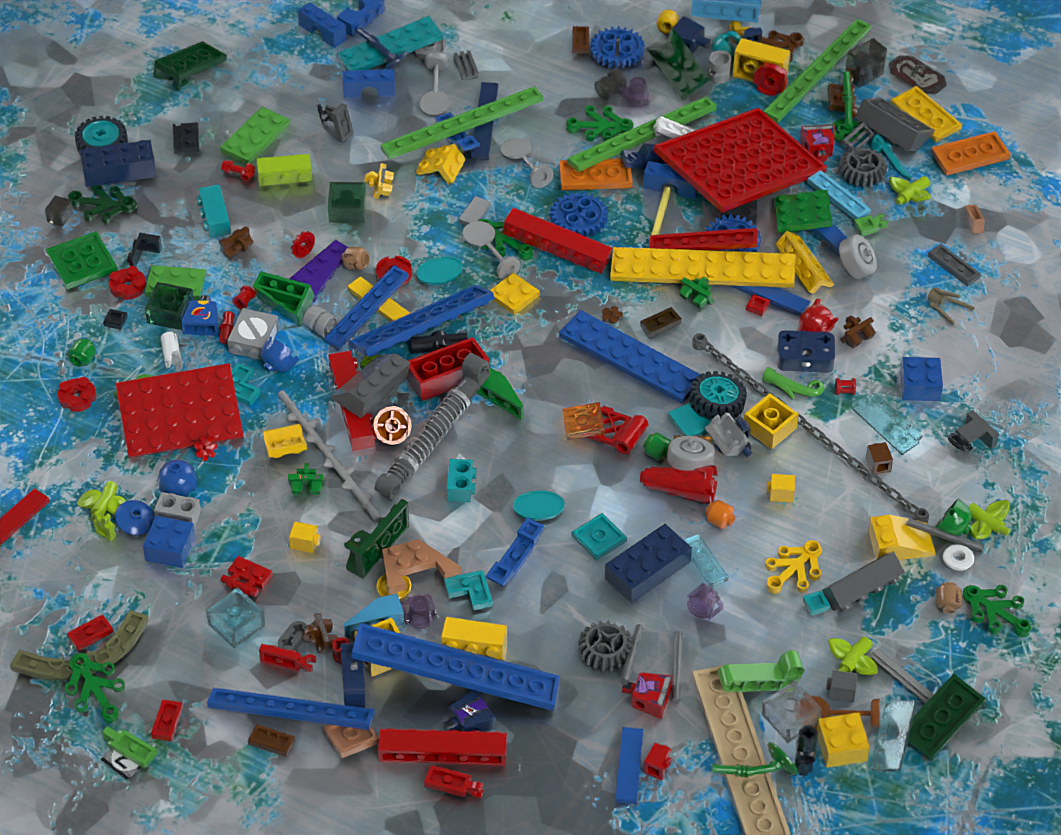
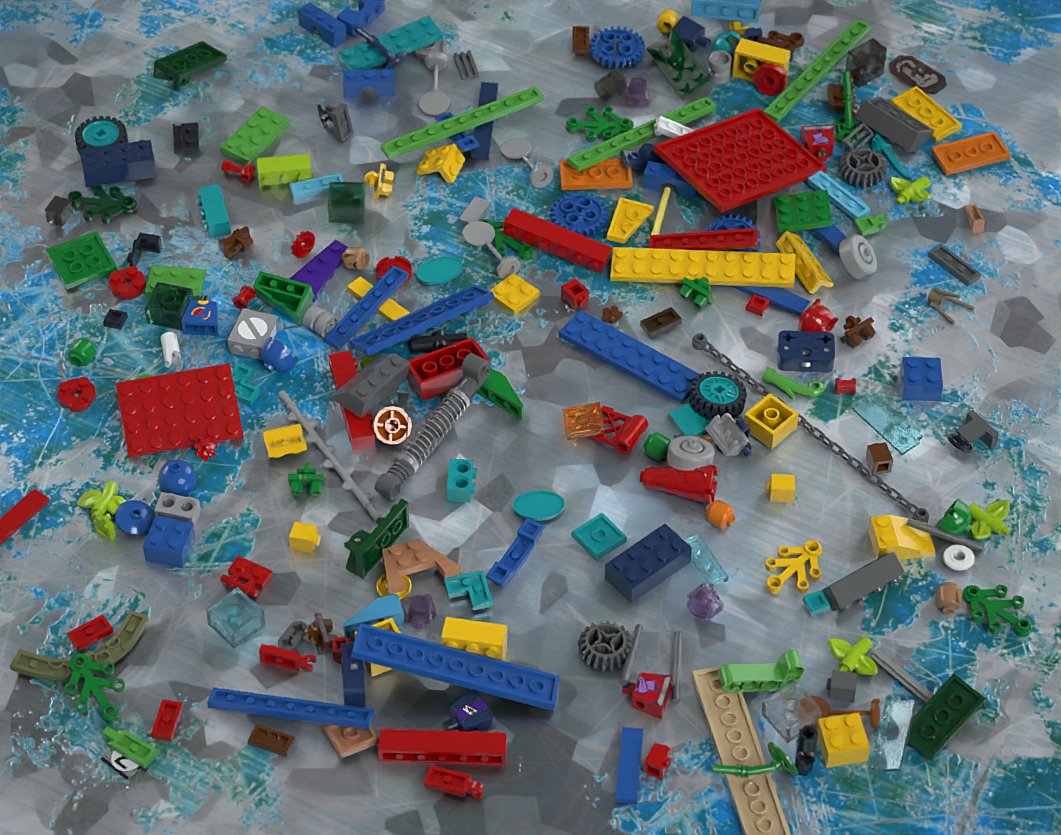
red axle [219,311,235,345] -> none
none -> medium azure tile [289,173,345,200]
none -> red brick [561,278,589,309]
none -> yellow wing [606,197,654,244]

